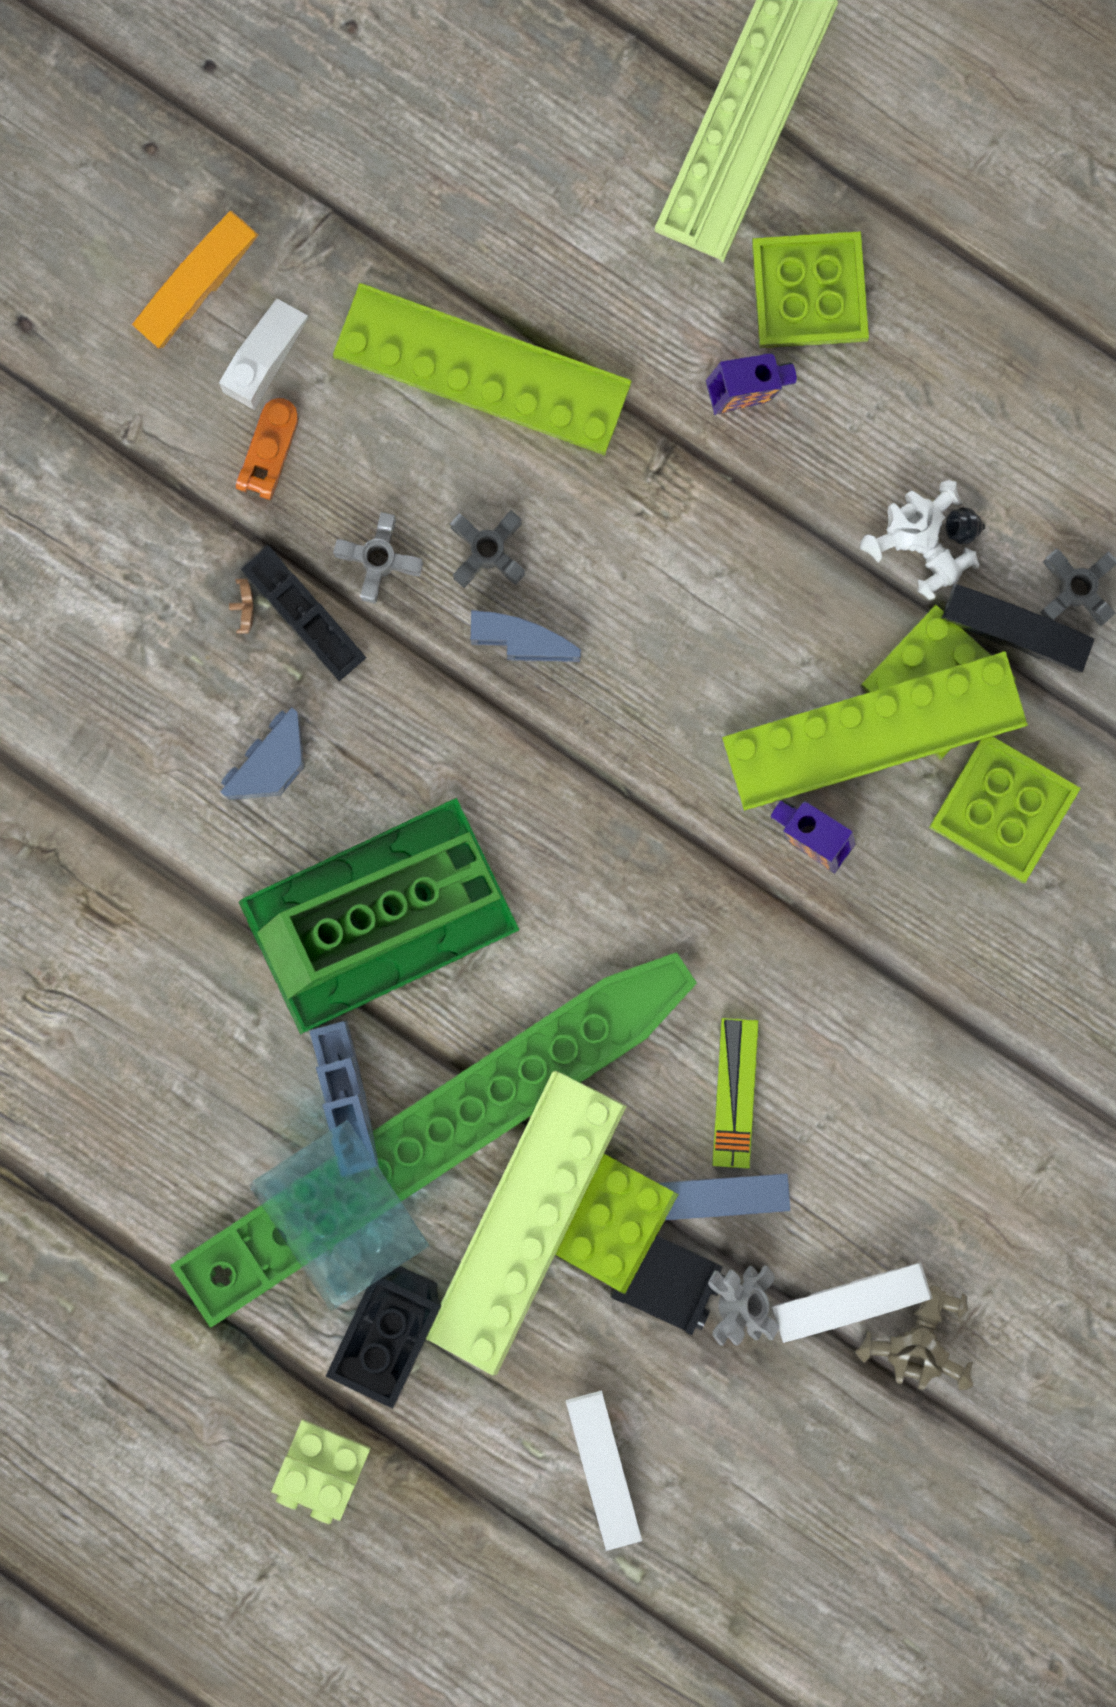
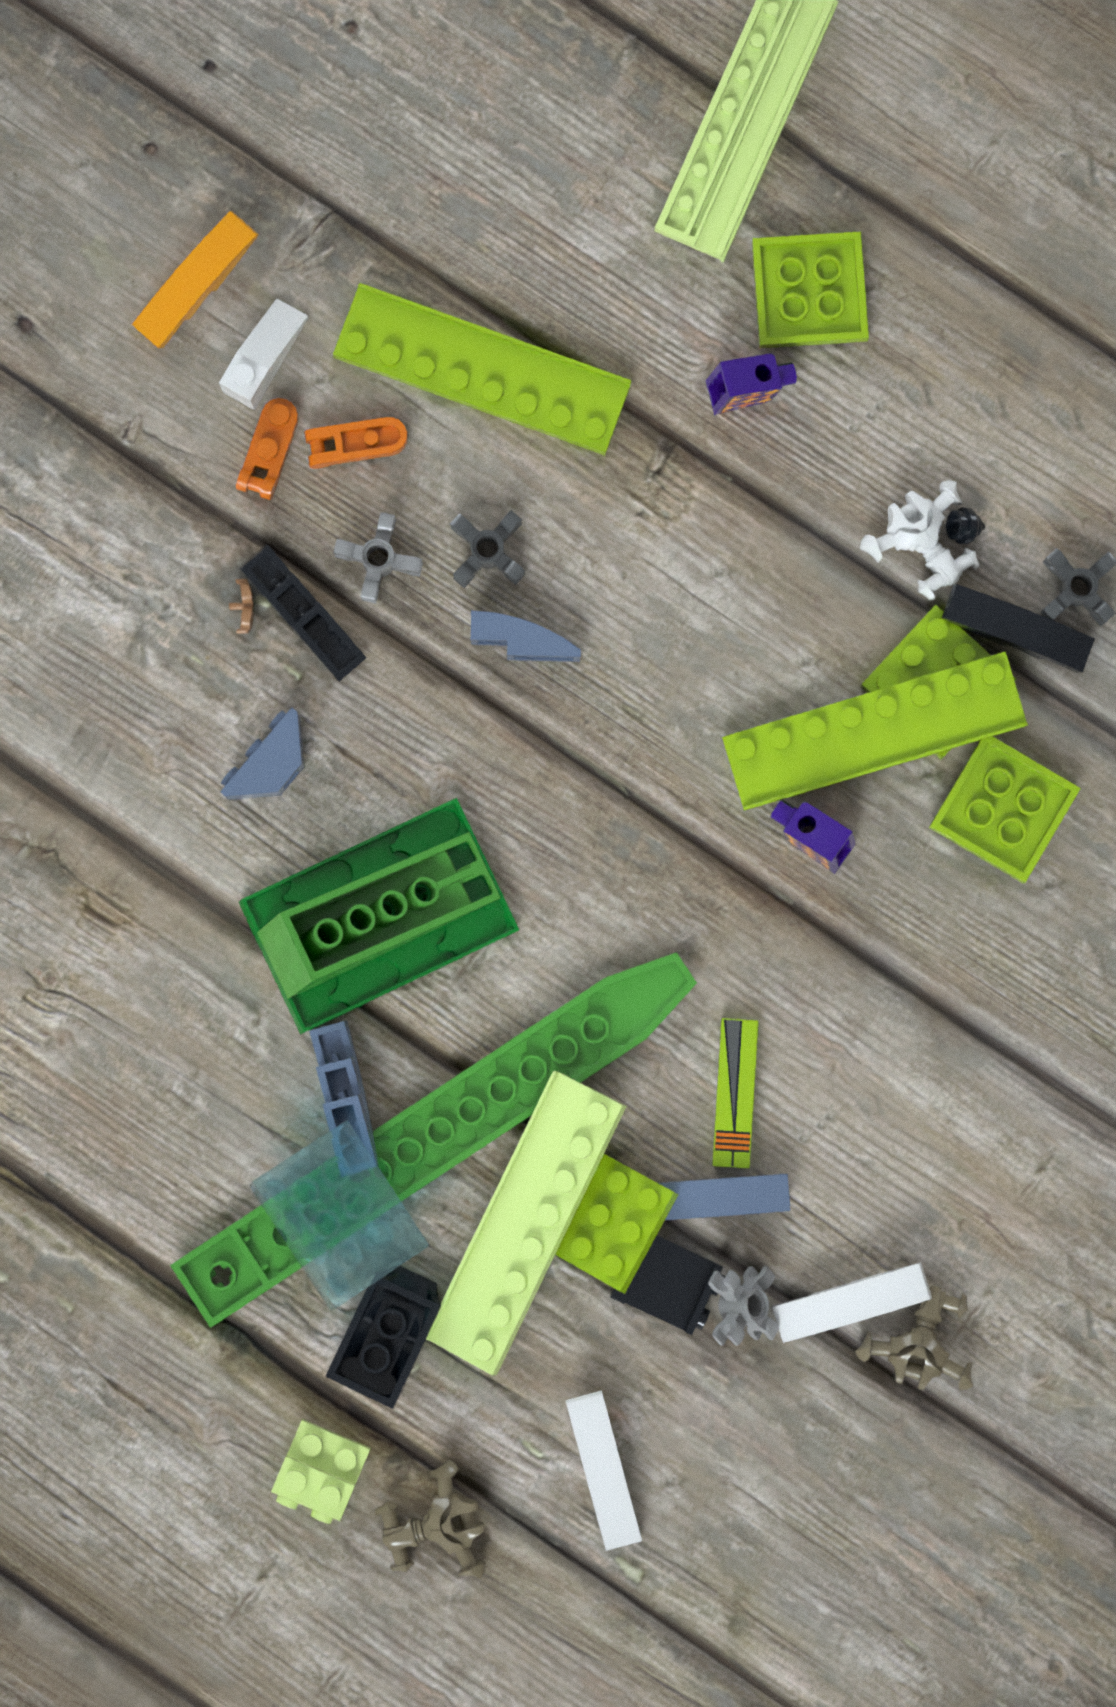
none -> orange plate [304,417,408,469]
none -> dark tan piece [375,1459,486,1578]

